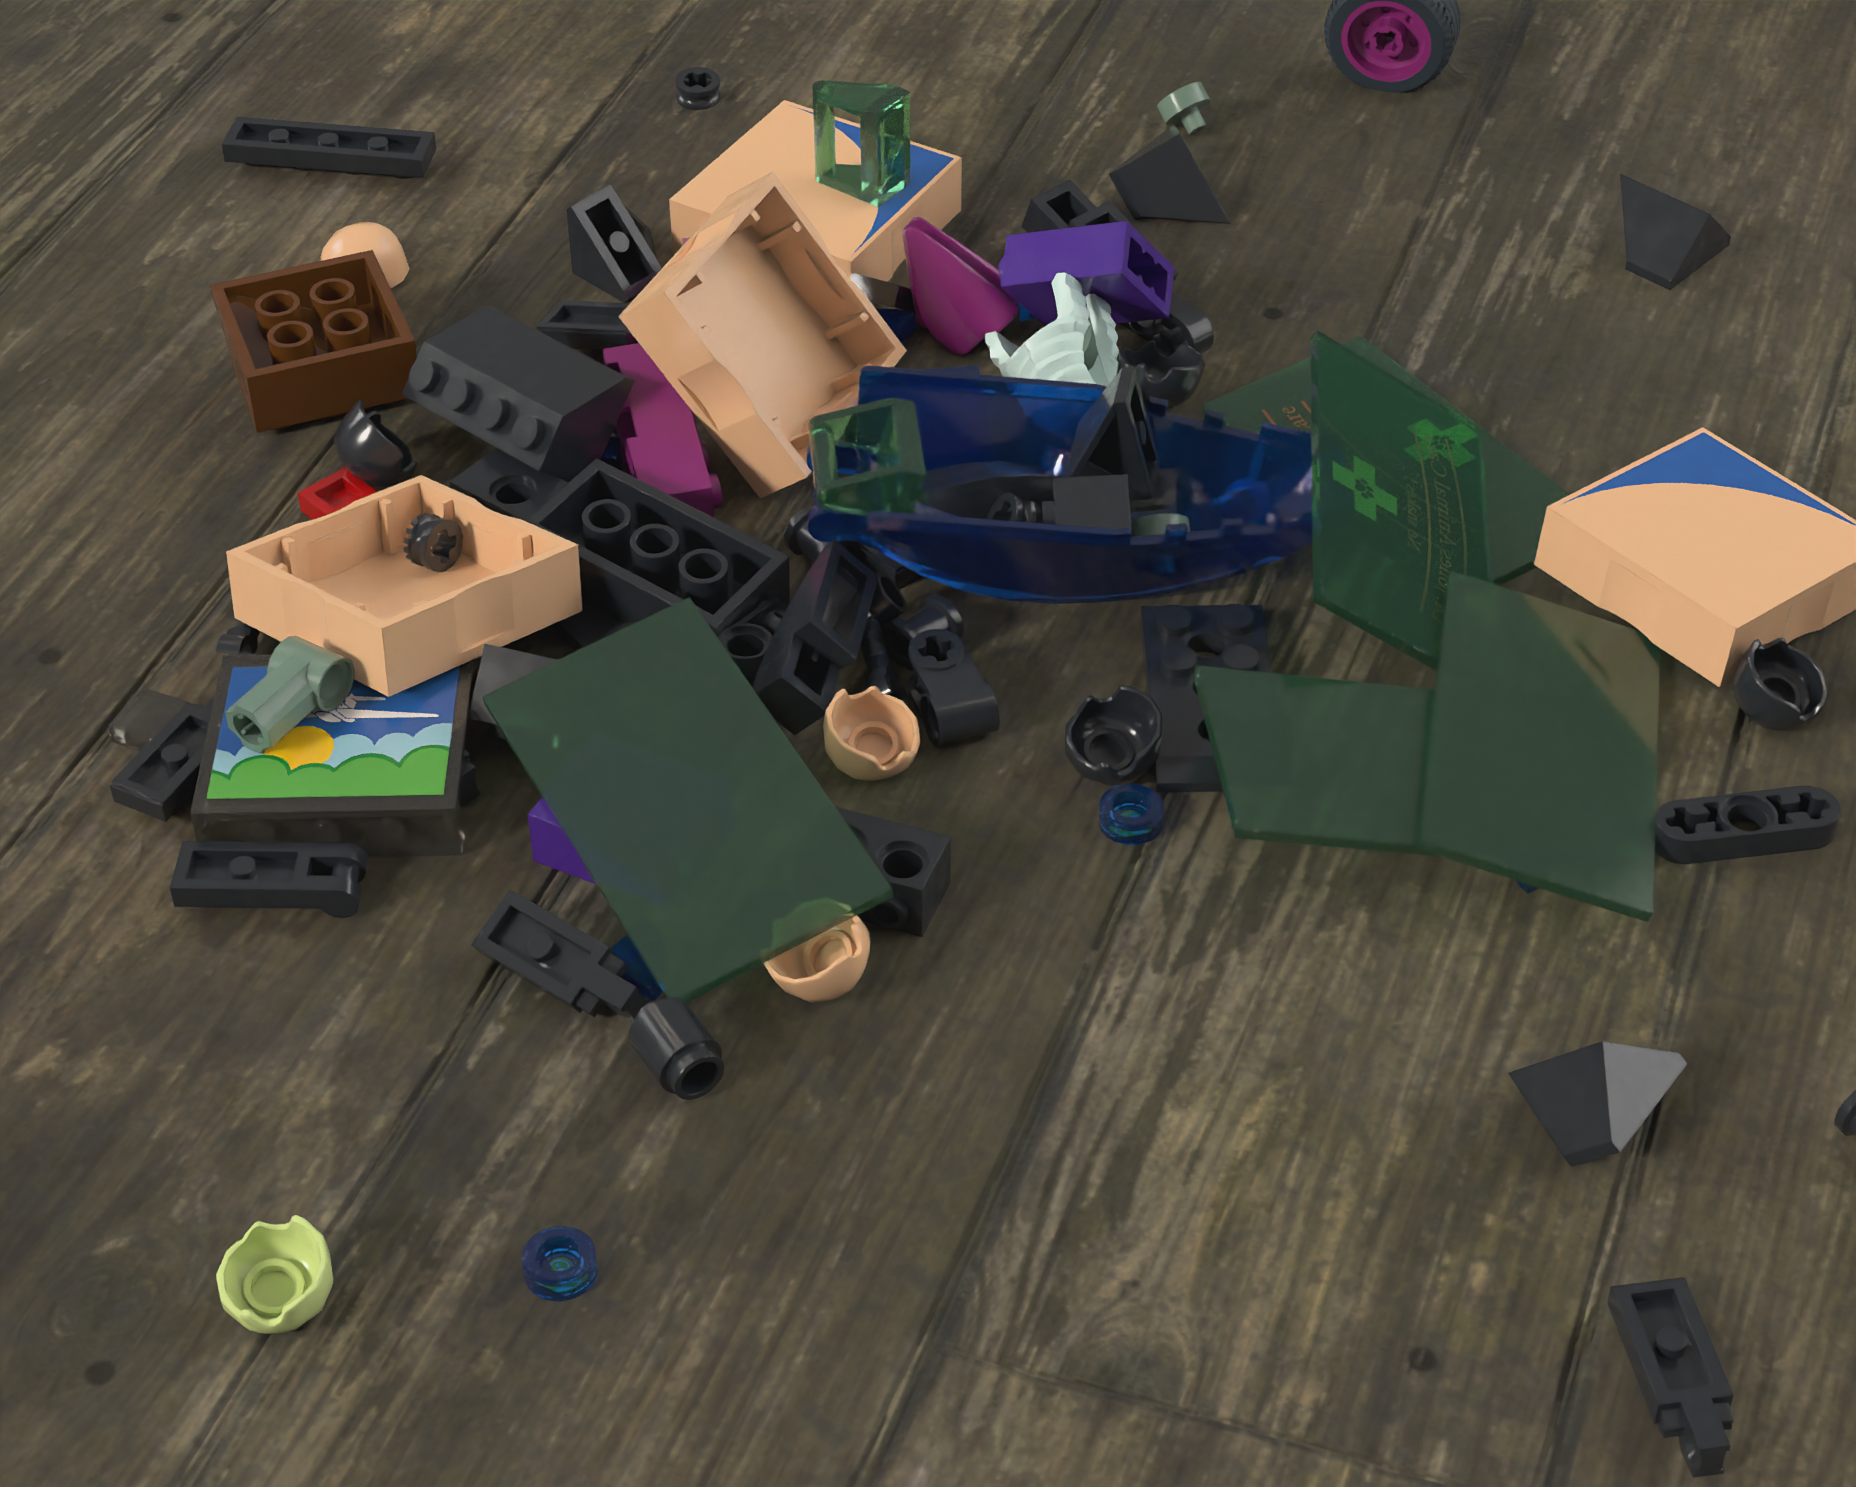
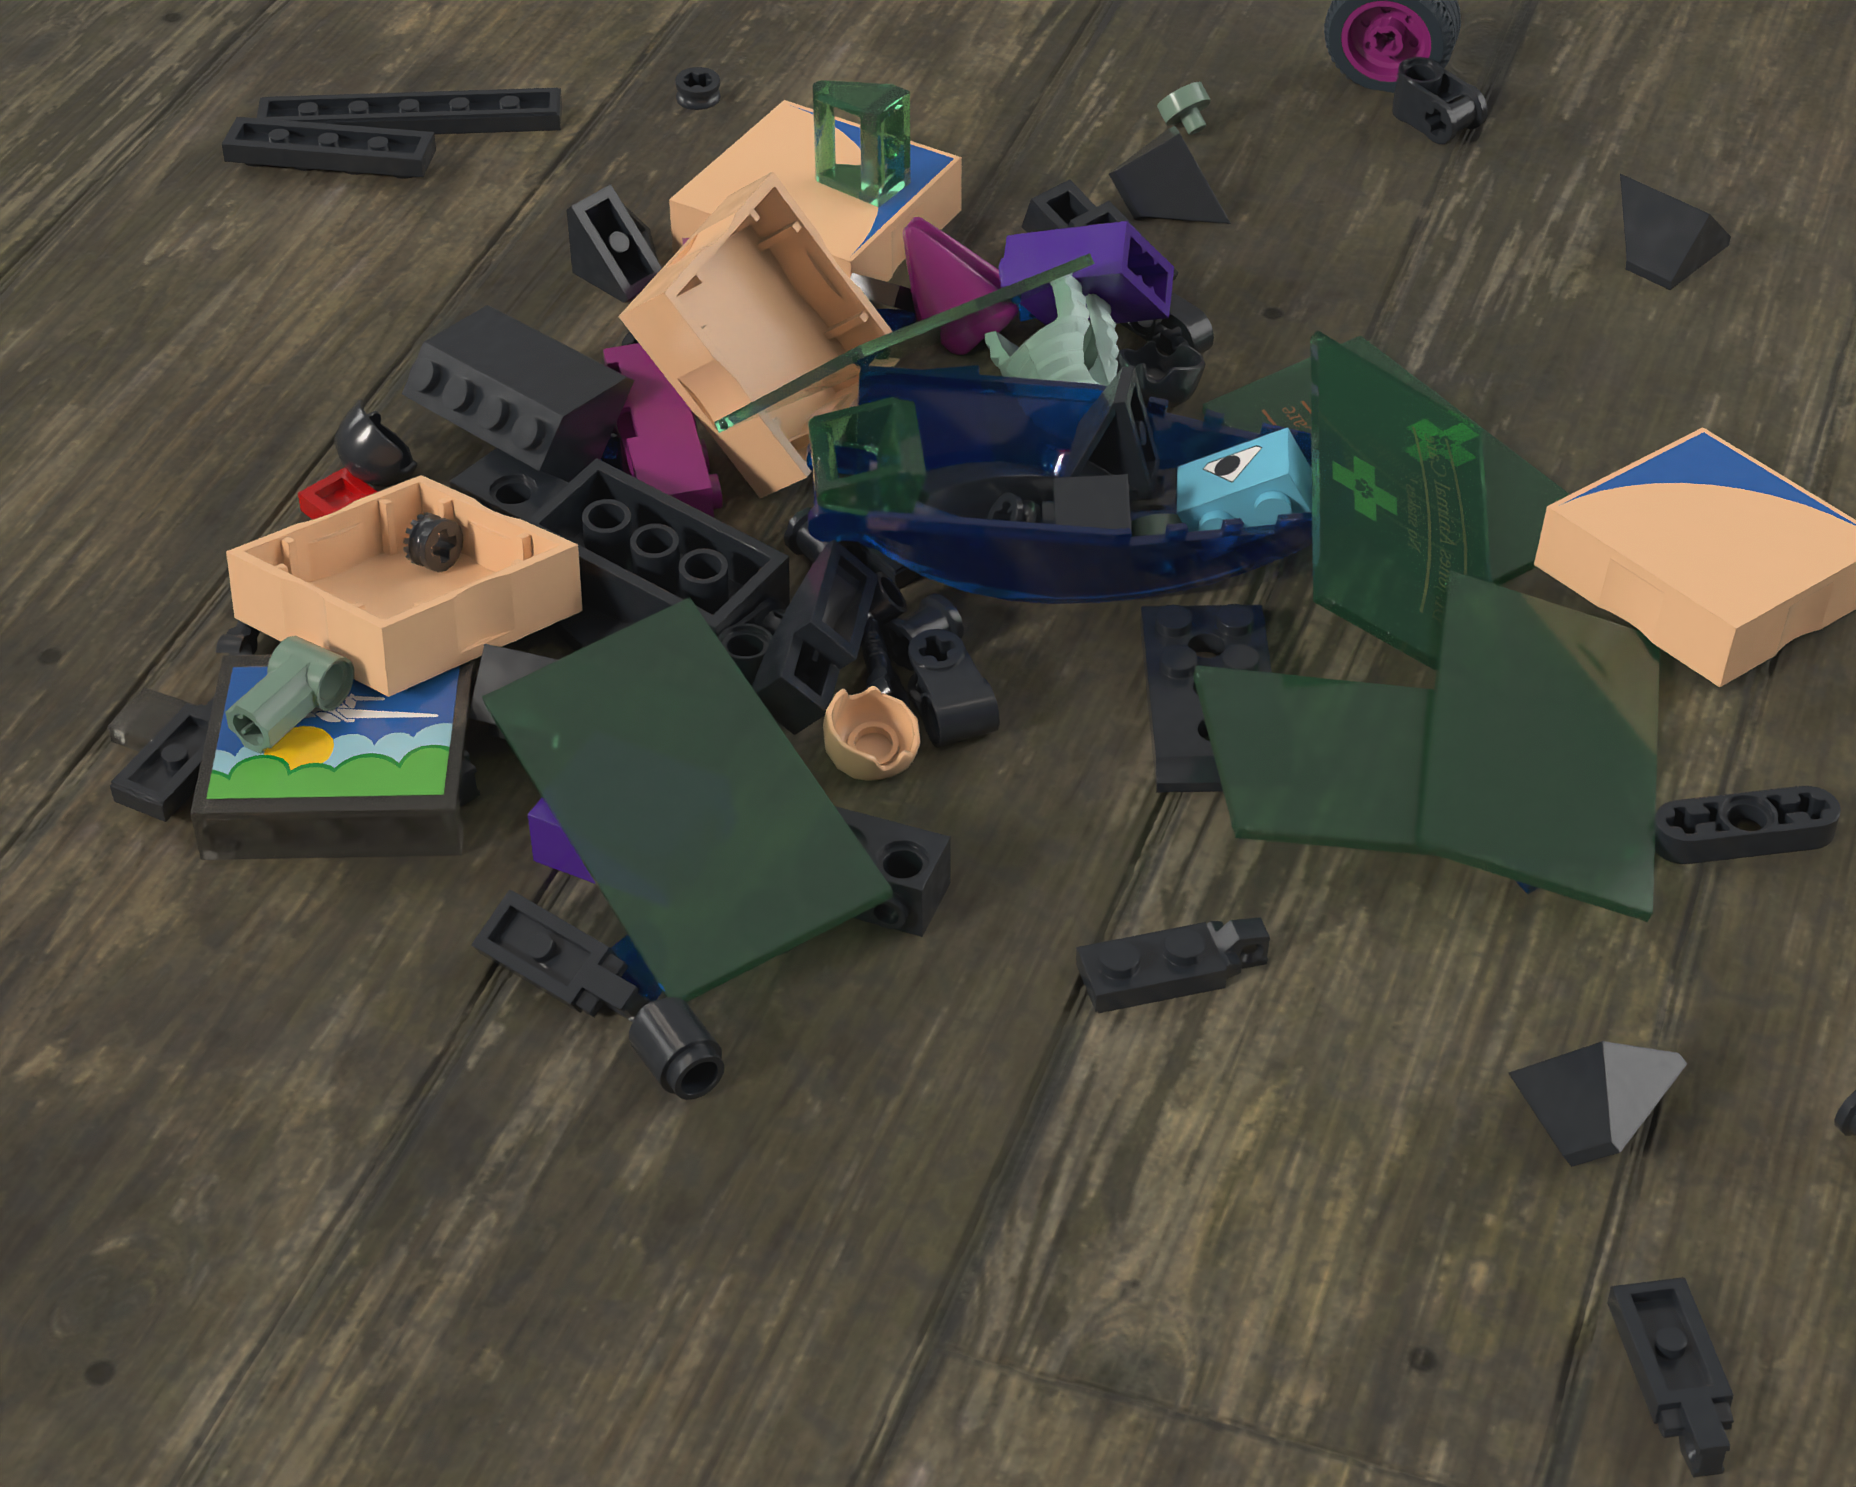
black plate [170,841,369,918] -> none
reddish brown slope [210,250,417,433] -> none
yellowish green hair [216,1215,333,1334] -> none
light nougat hair [321,222,410,288] -> none
clear blue tile [522,1226,598,1301] -> none
black tile [535,300,638,350] -> none
light nougat hair [761,901,870,1003] -> none
black hair [1065,685,1163,786] -> none
clear blue tile [1099,784,1164,845] -> none
black hair [1732,637,1828,731] -> none
none -> black tile [257,88,562,134]
none -> clear green piece [714,253,1095,433]
none -> black hinge [1076,917,1270,1013]
none -> medium azure brick [1177,427,1313,555]
none -> black piece [1392,57,1488,144]

